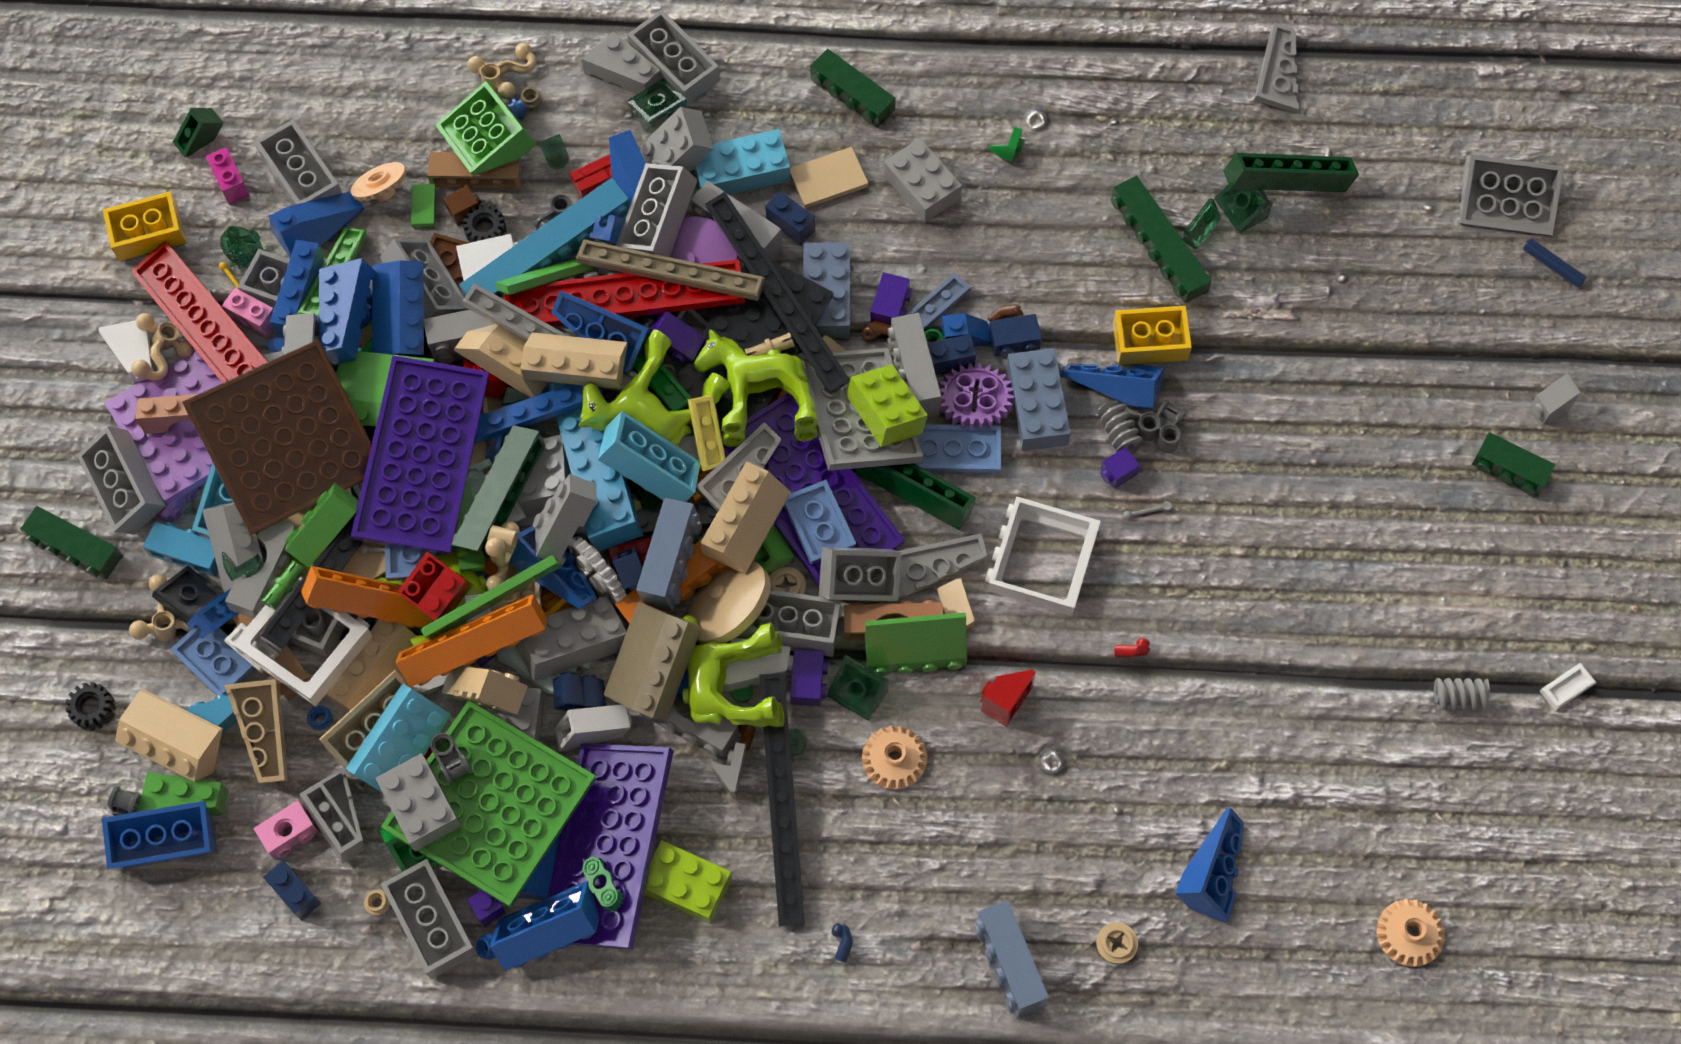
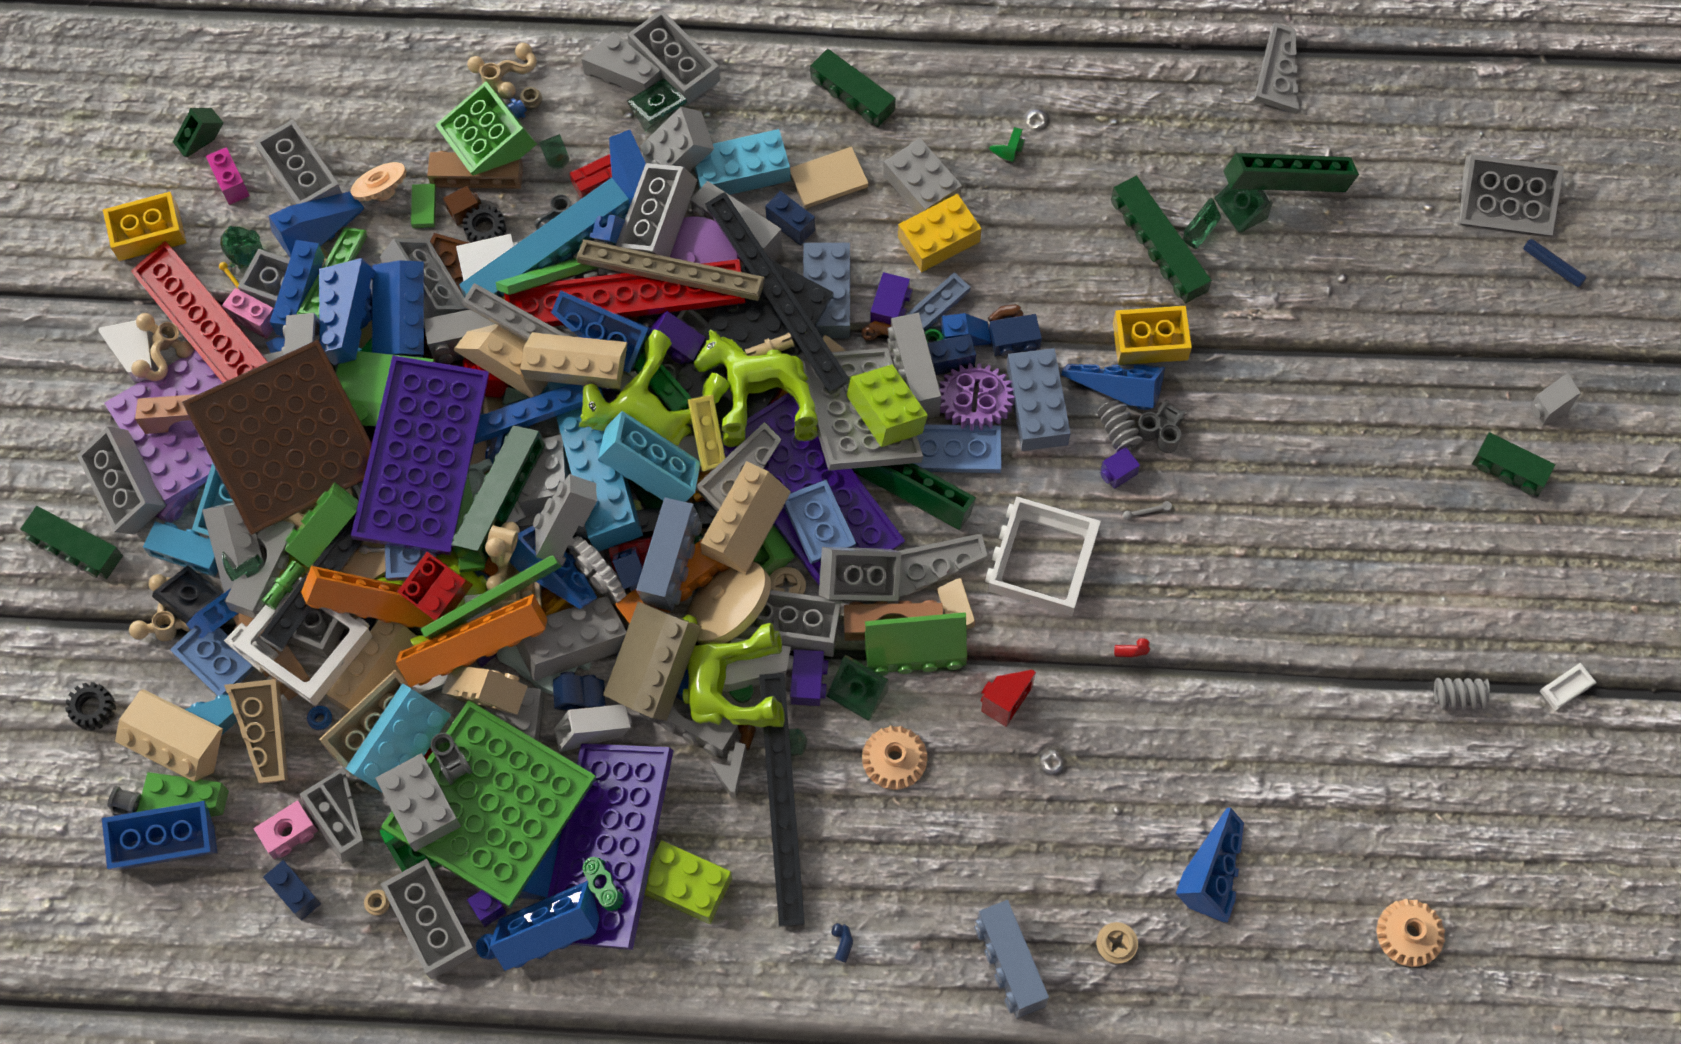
none -> yellow brick [898,194,981,273]

